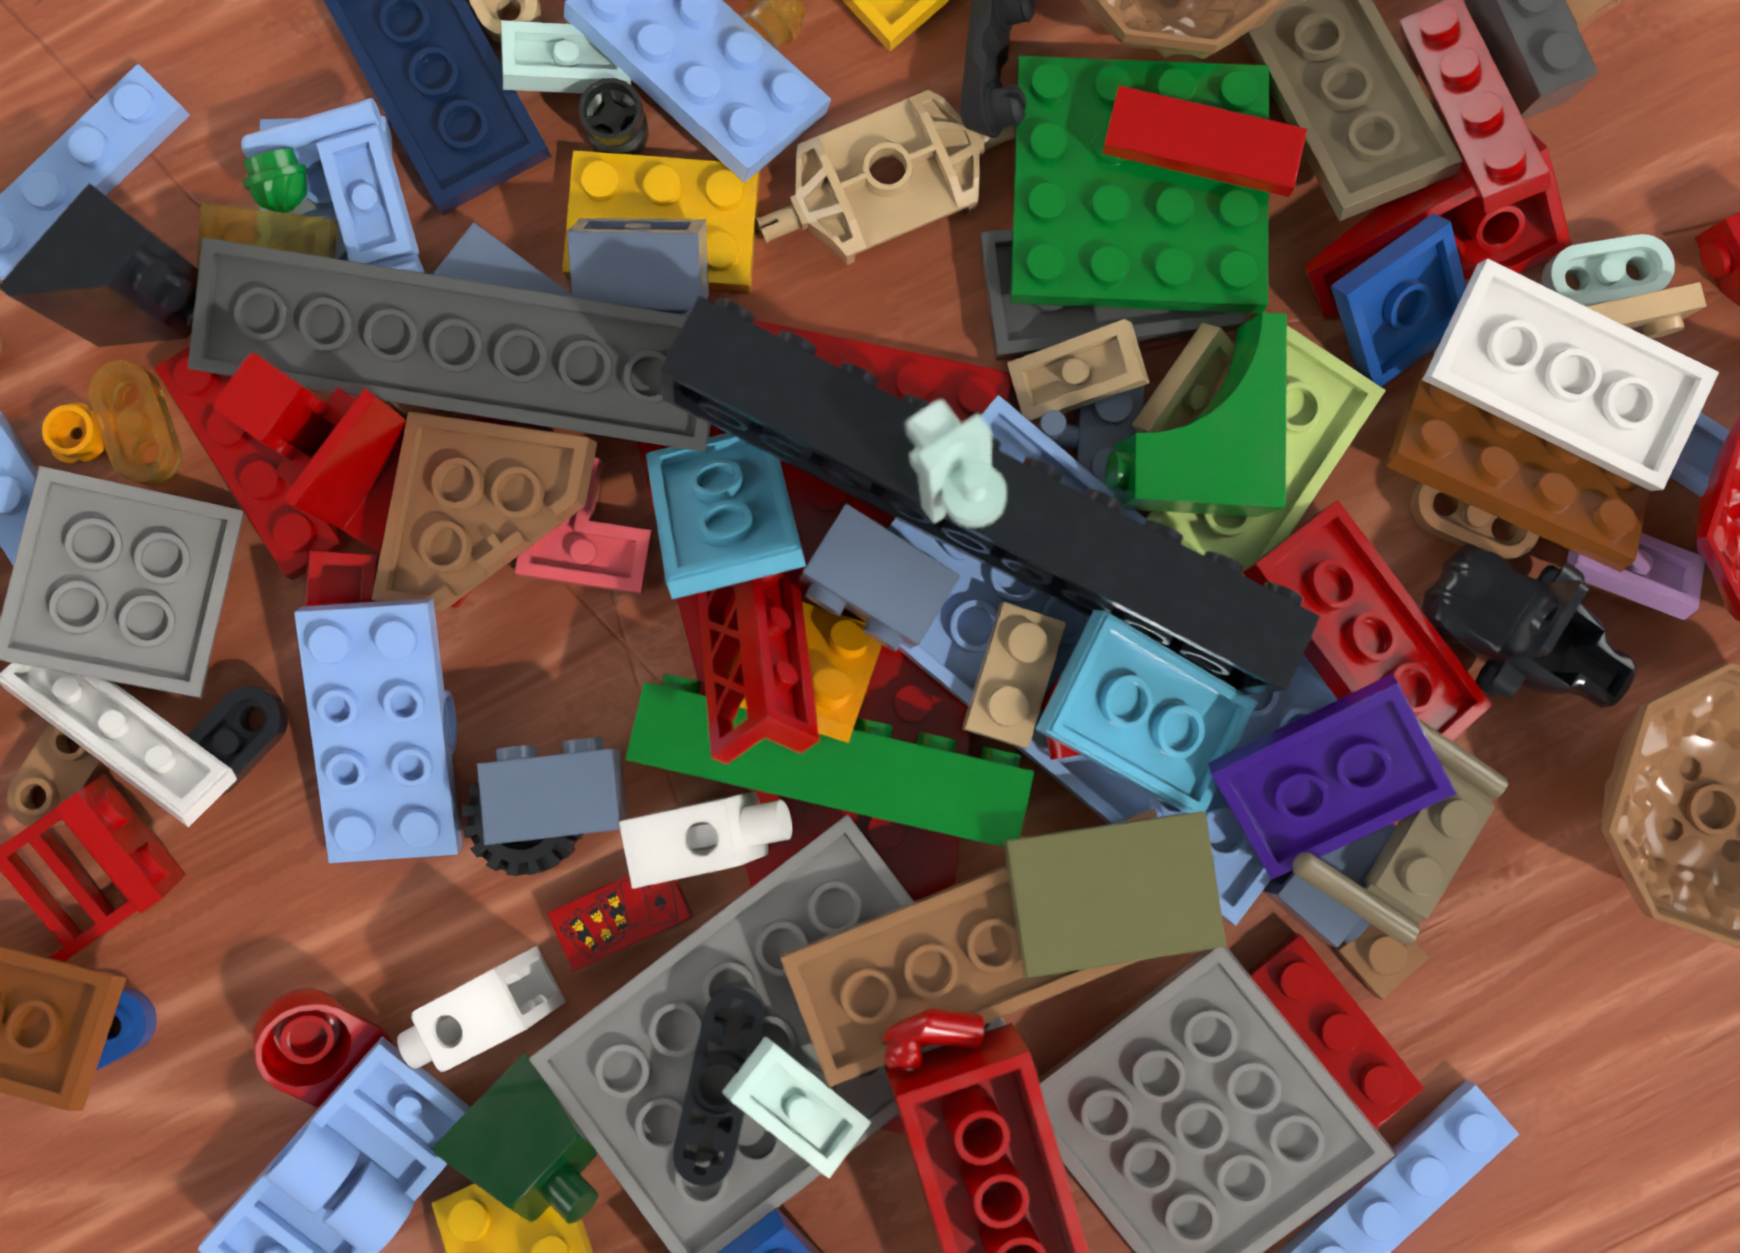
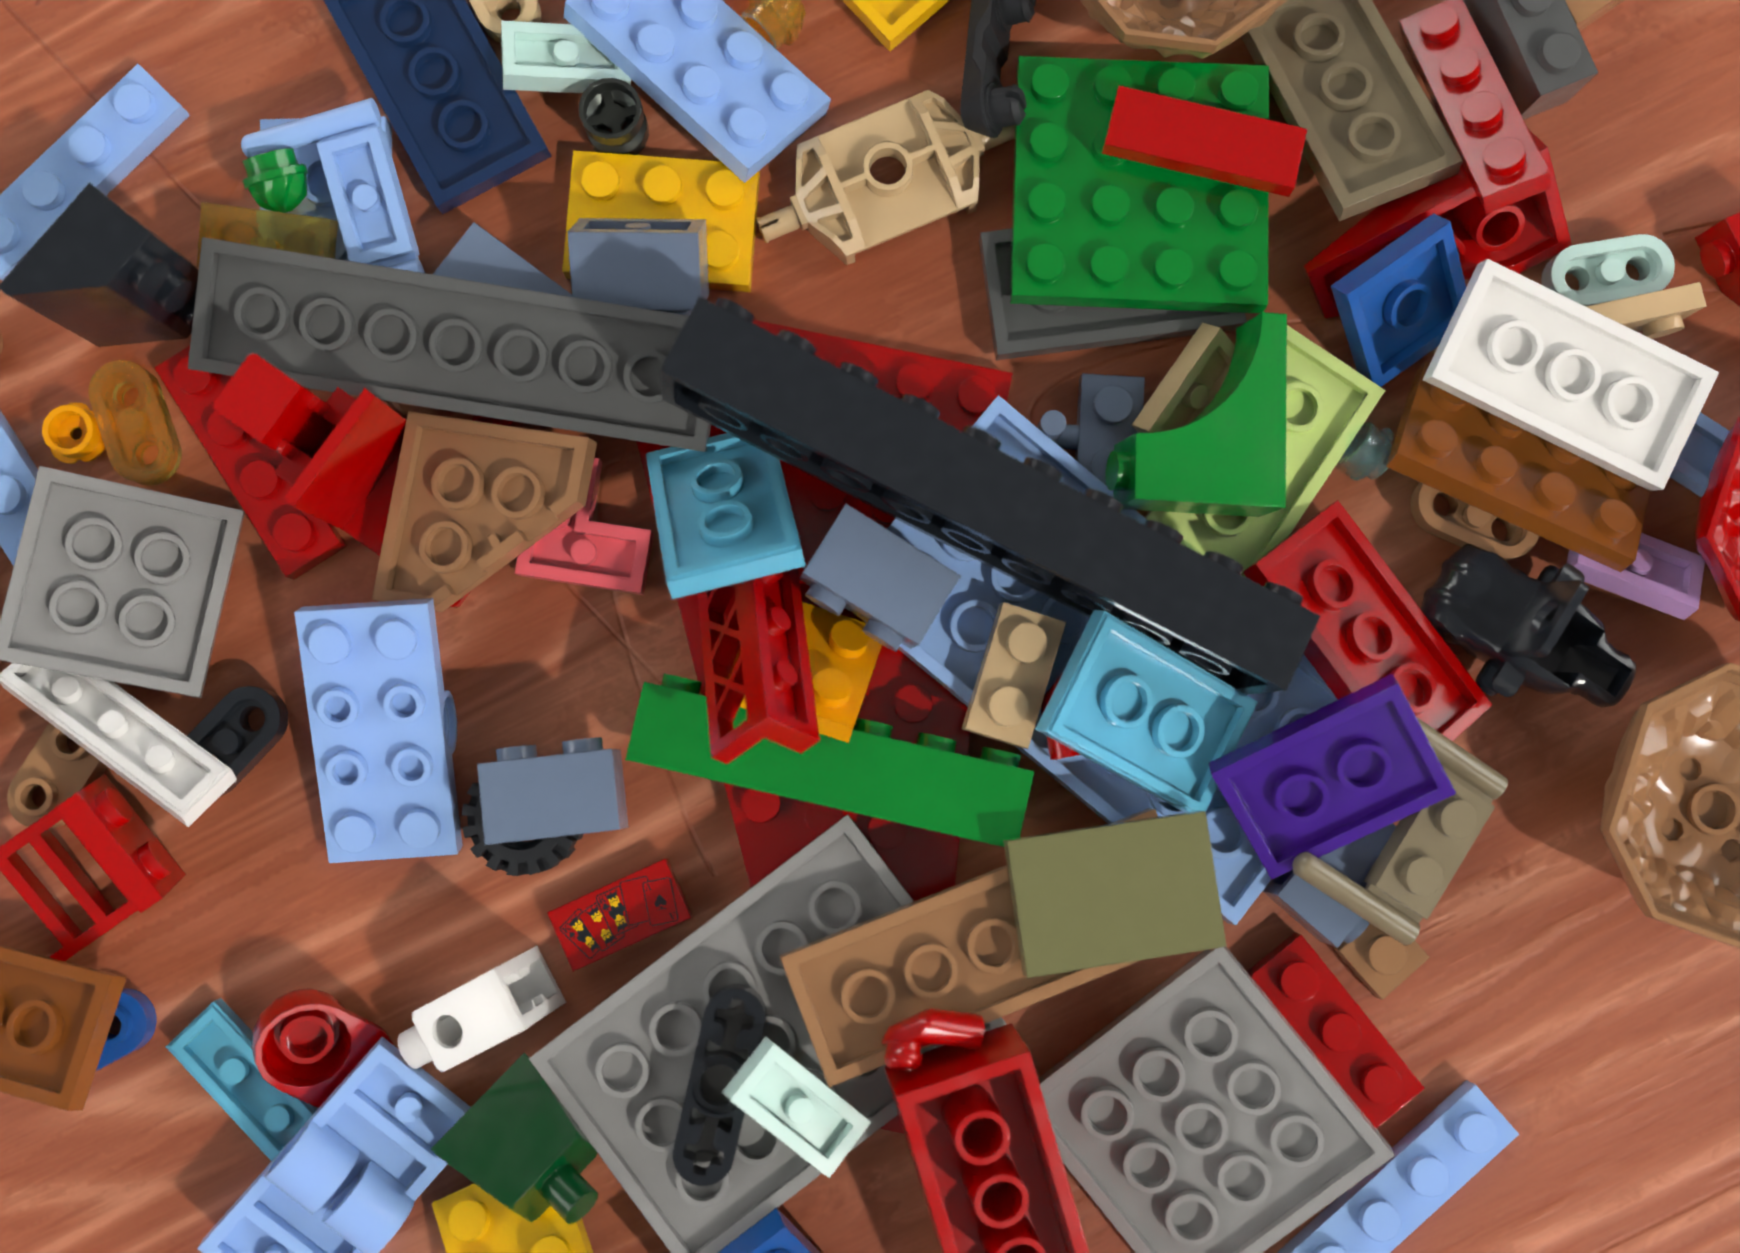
red plate [304,549,377,607] -> none
white torso [619,791,792,888] -> none
light aqua hips [906,399,1006,527] -> none
tan plate [1007,319,1149,424] -> none
none -> medium azure tile [166,998,318,1161]
none -> clear light blue plate [1338,422,1394,481]

